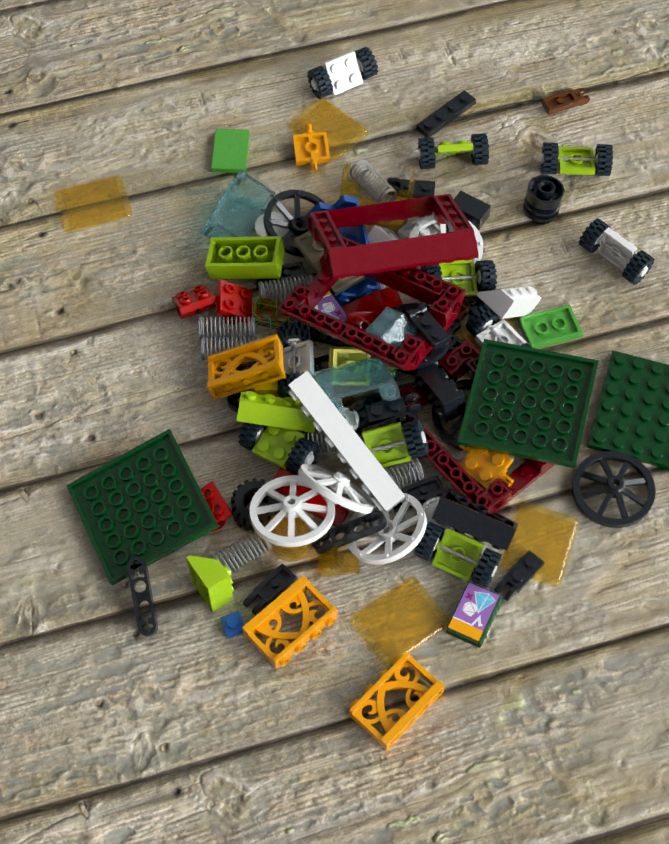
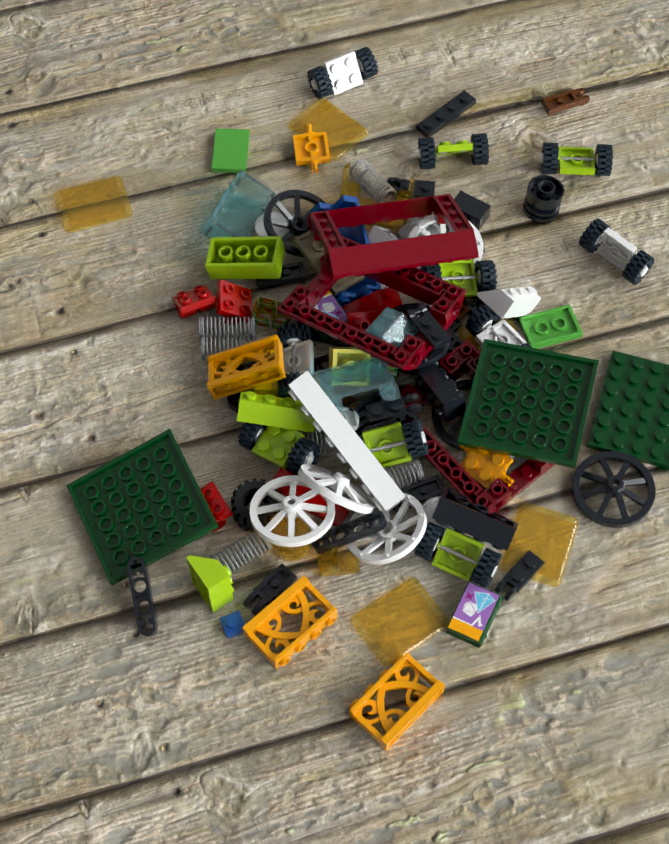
light grey piece [258,274,313,302] -> none

